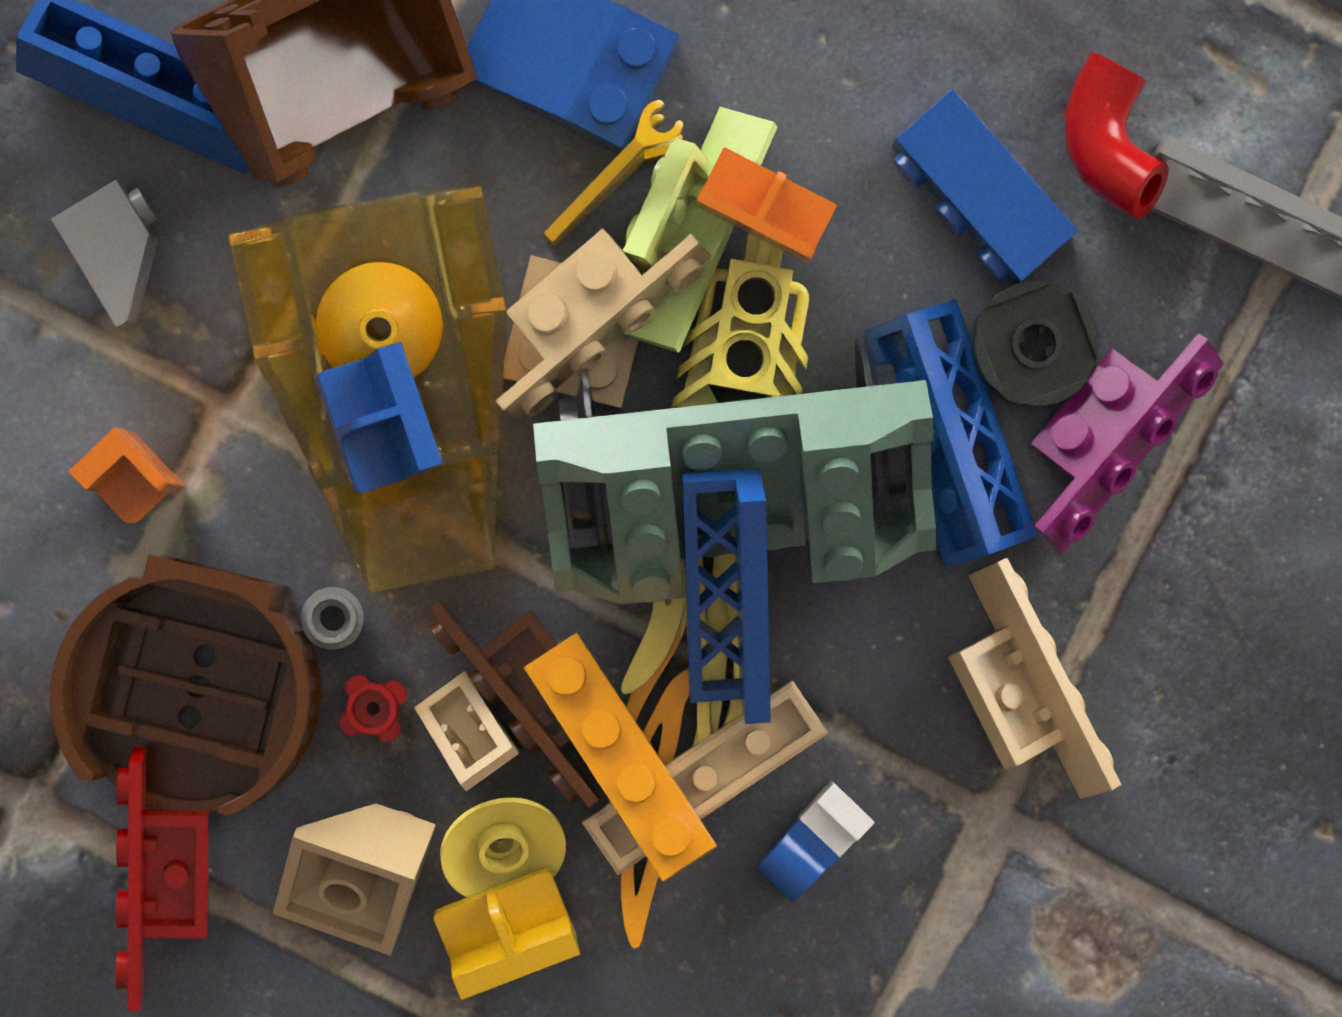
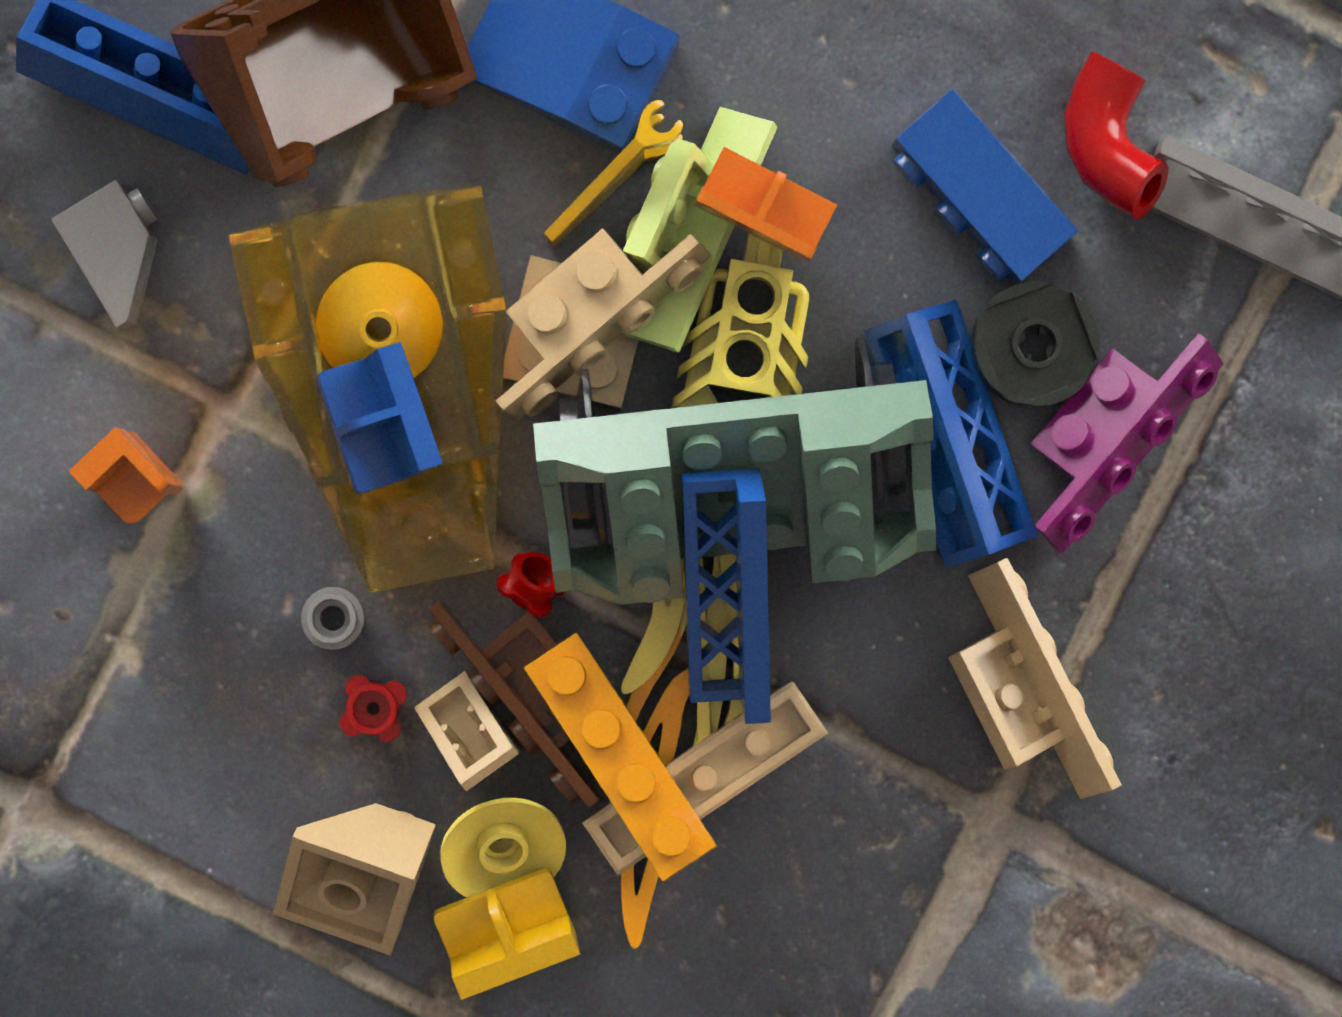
reddish brown piece [50,555,322,816] -> none
red bracket [115,747,209,1011] -> none
leg [755,779,875,903] -> none
none -> red plate [496,552,565,617]

